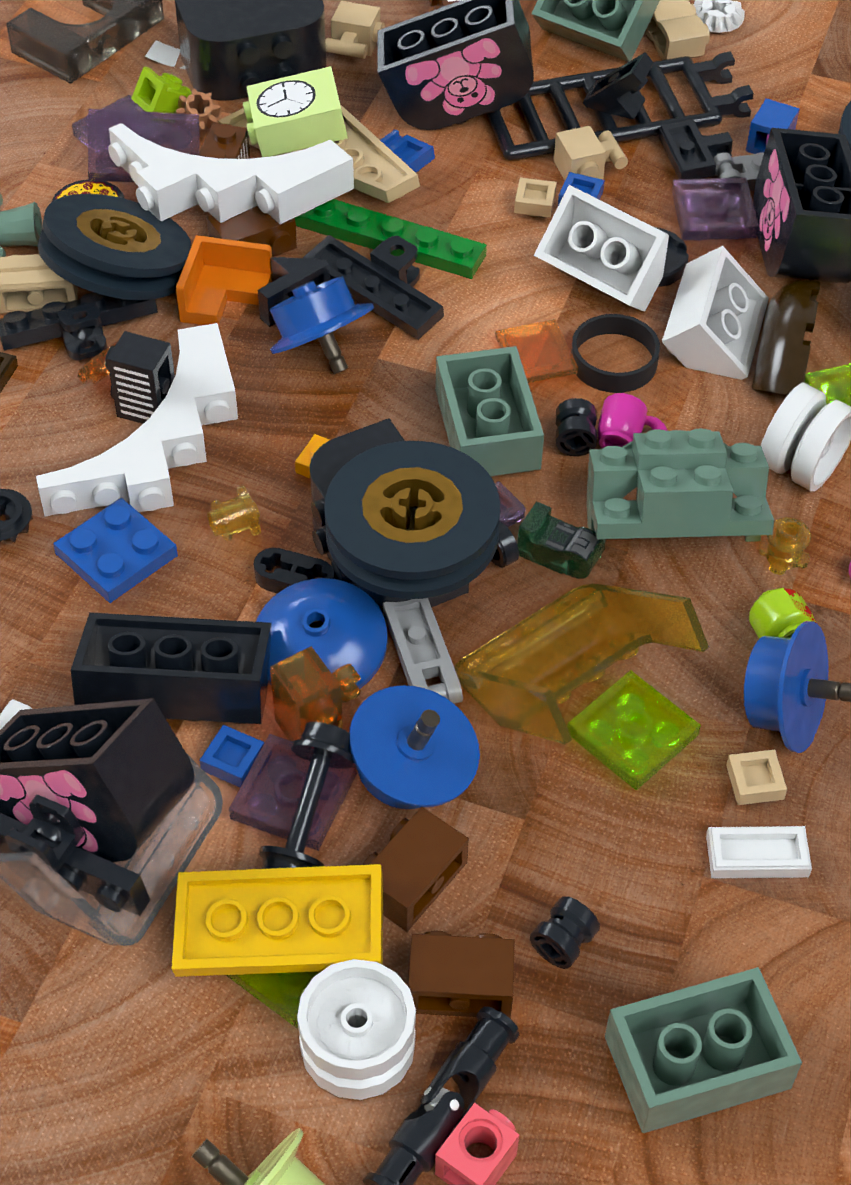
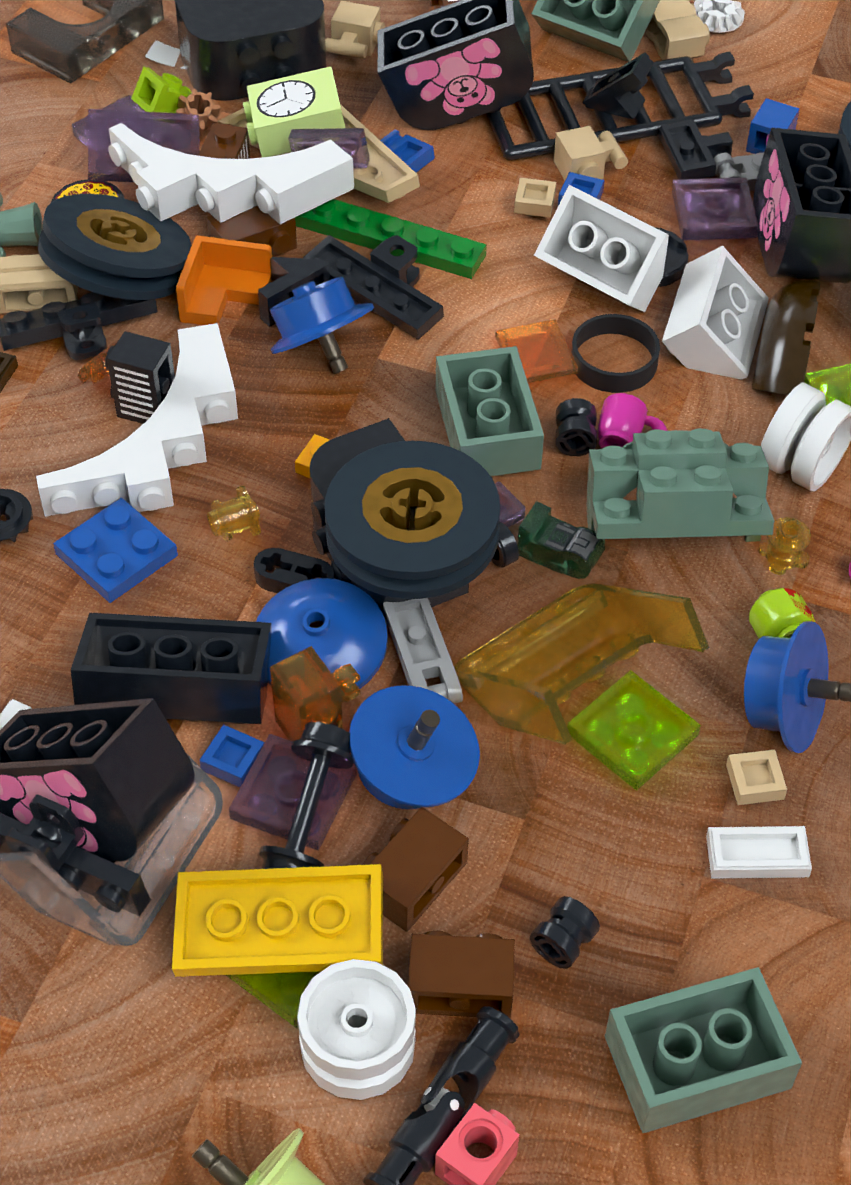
none -> clear purple plate [288,128,370,168]

